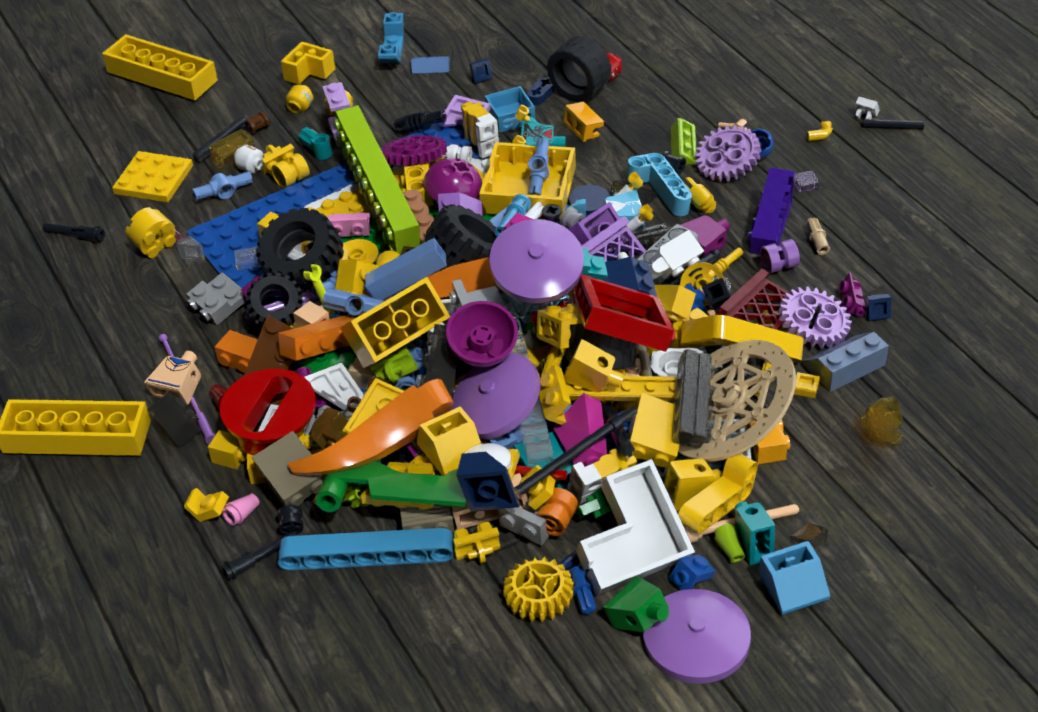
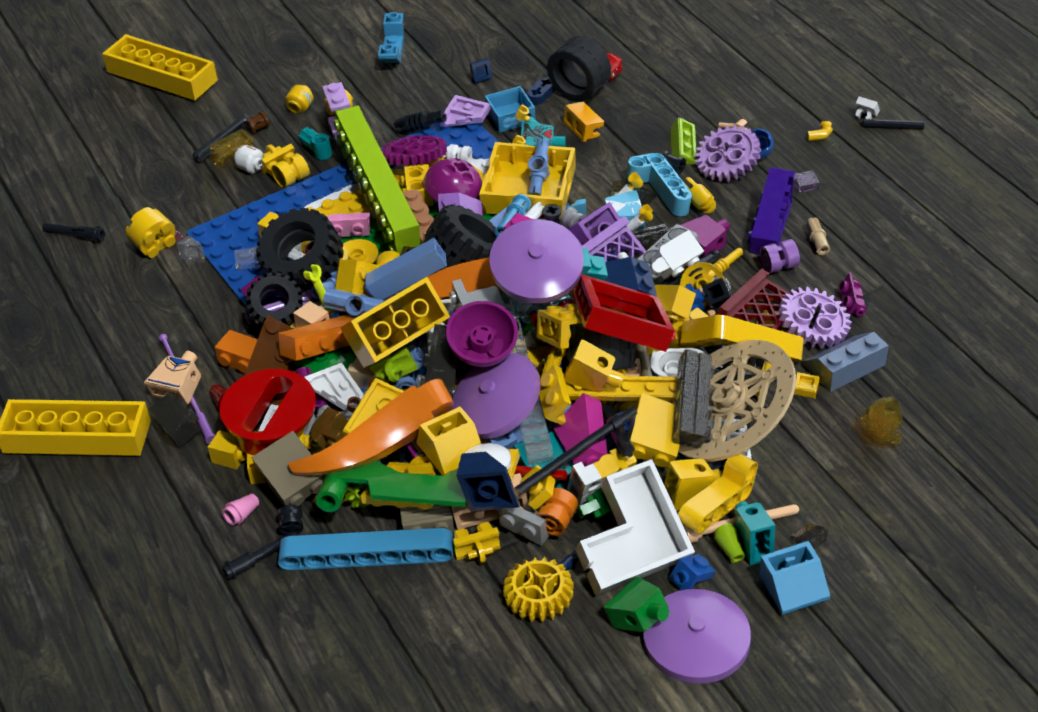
yellow plate [112,151,193,203] -> none
yellow bracket [184,488,229,522] -> none
light grey plate [186,272,246,325] -> none
medium blue pin [192,171,253,201] -> none
yellow brick [281,42,335,84] -> none
medium blue slope [411,56,450,73] -> none
hips [461,101,499,159] -> none
dark blue tile [569,185,610,216] -> none
blue axle [570,566,596,615] -> none
light orange brick [746,417,790,464] -> none
dark blue tile [866,294,891,320] -> none

